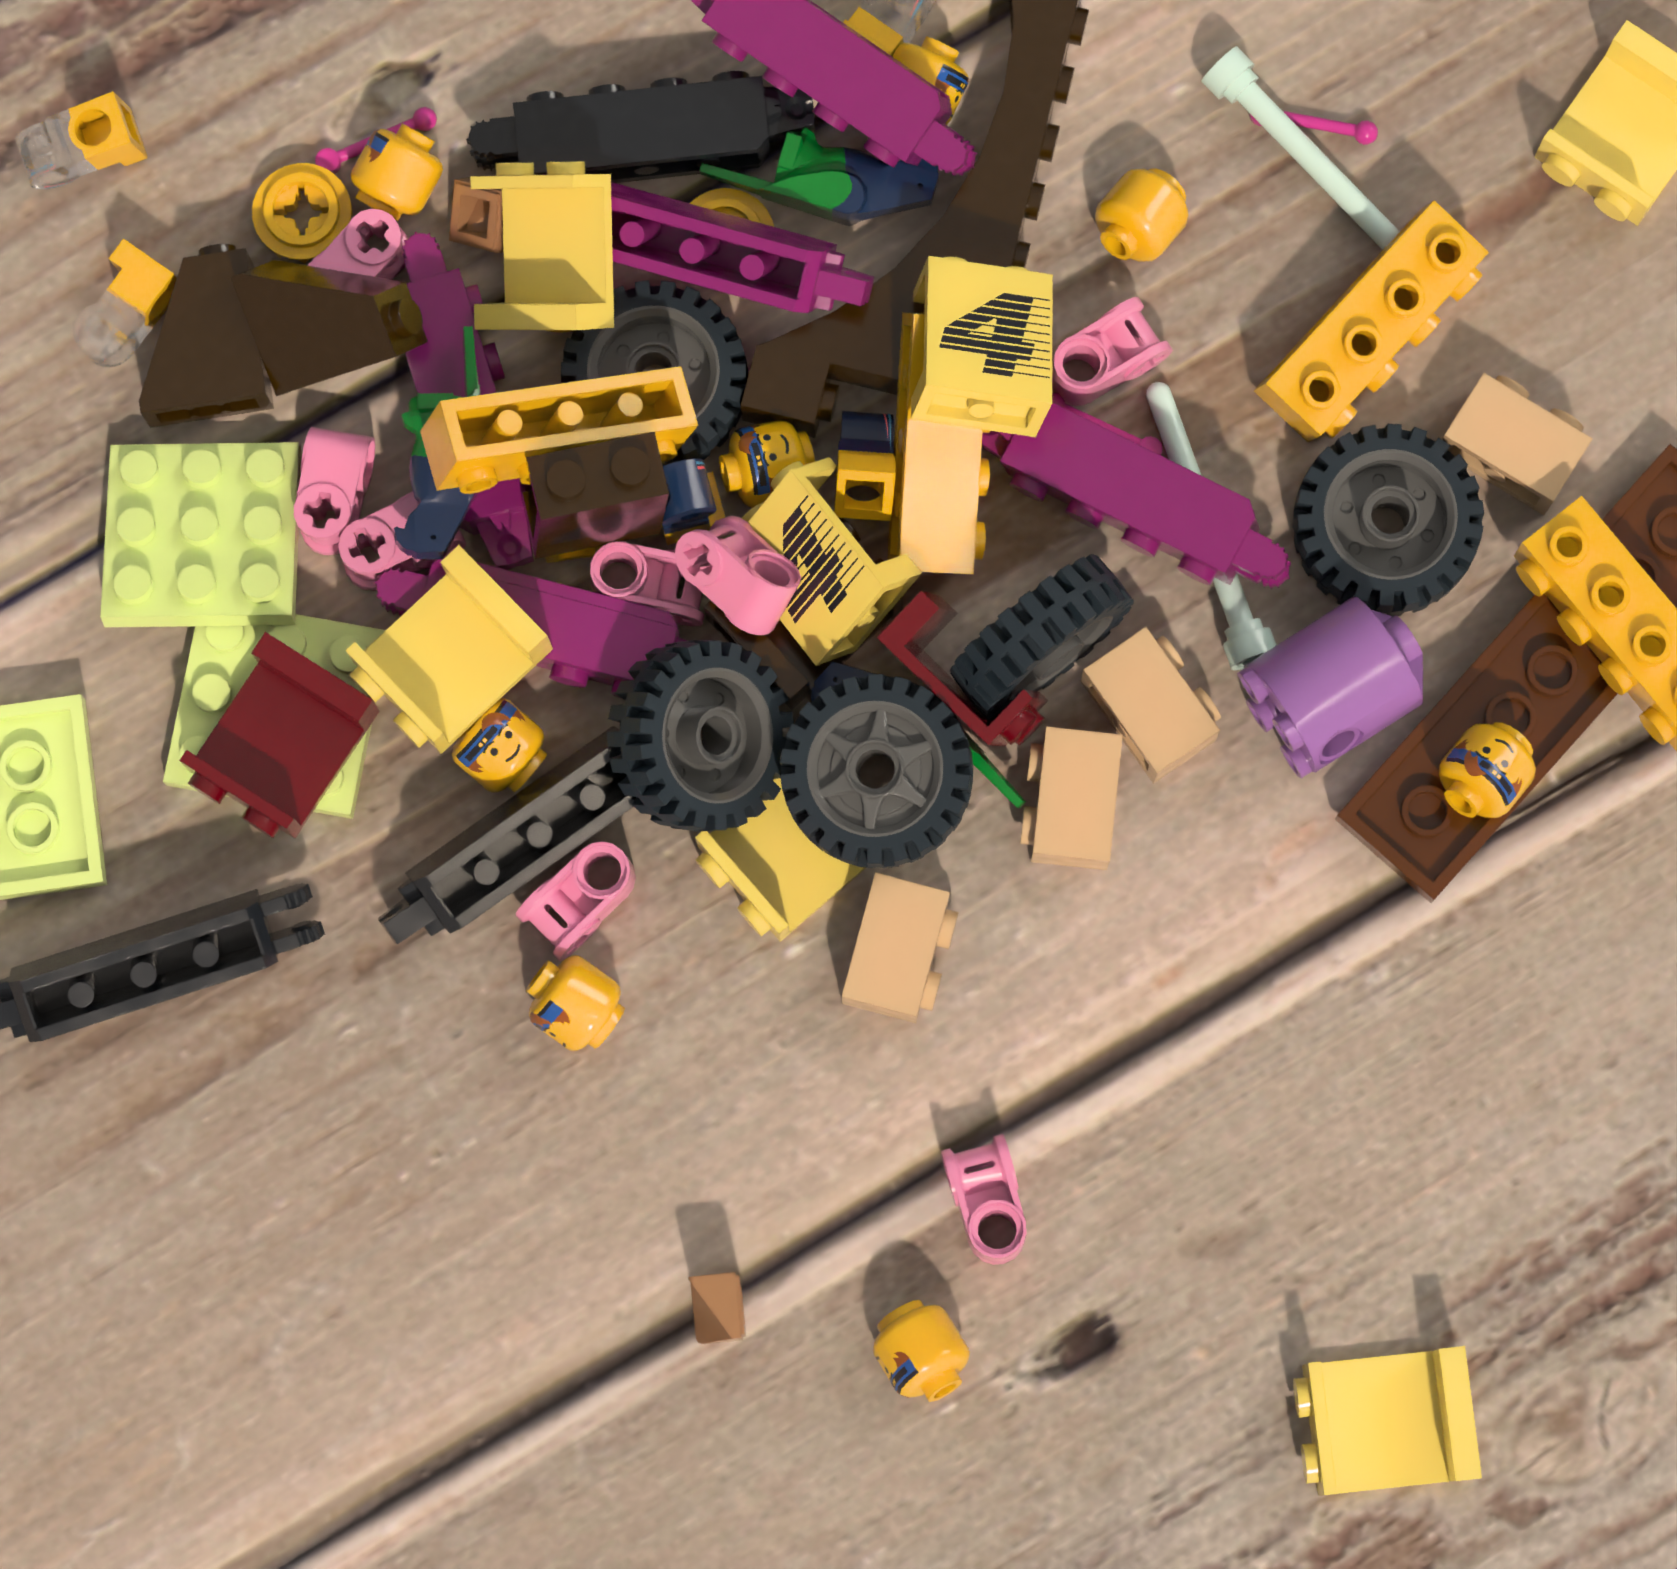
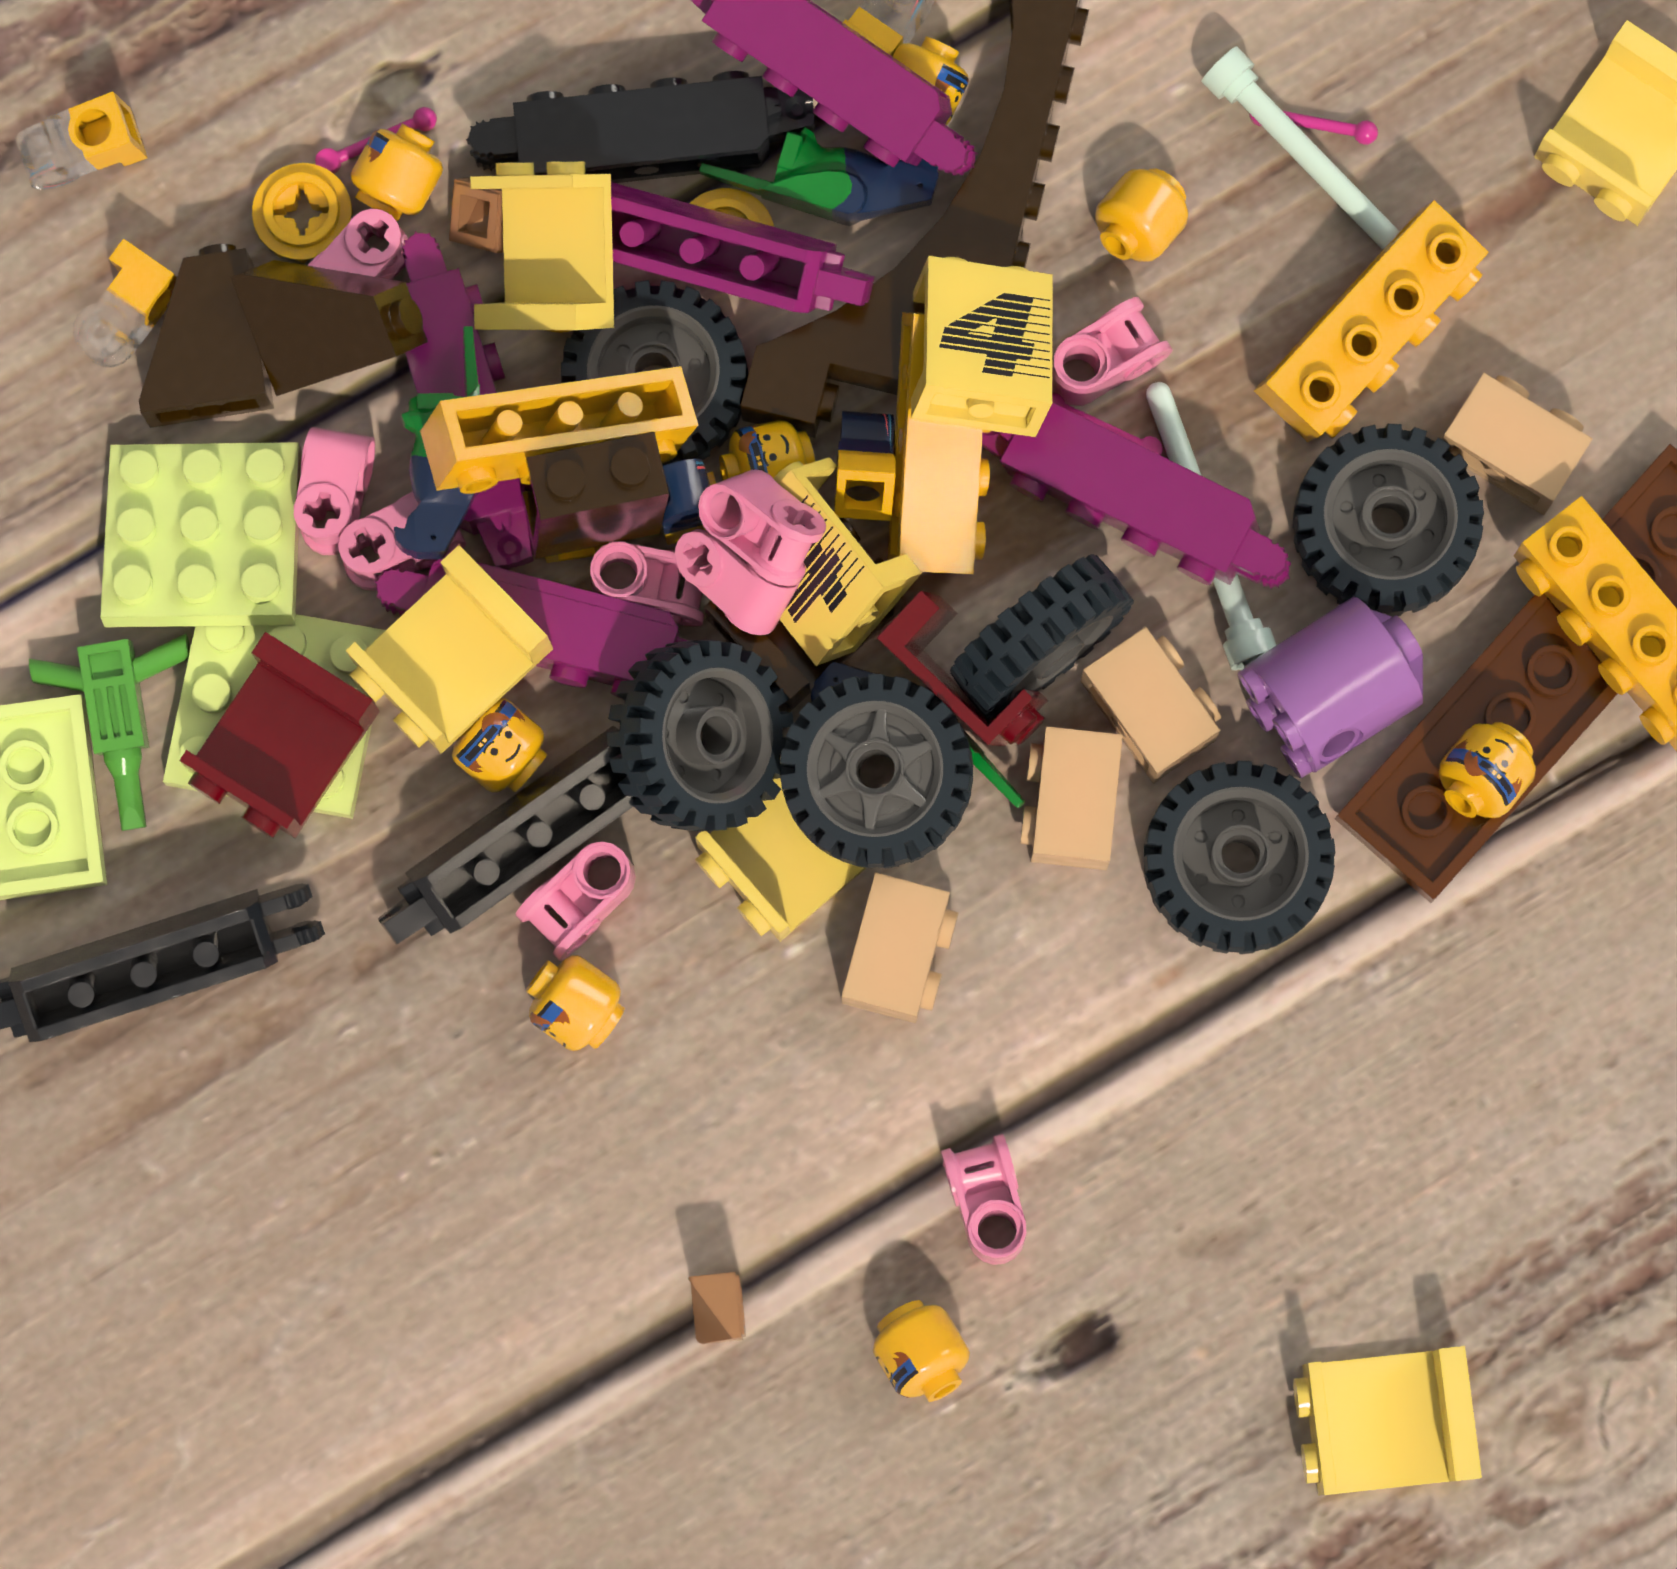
none -> bright green piece [29,633,190,831]
none -> bright pink piece [698,470,826,586]
none -> wheel [1143,761,1335,954]

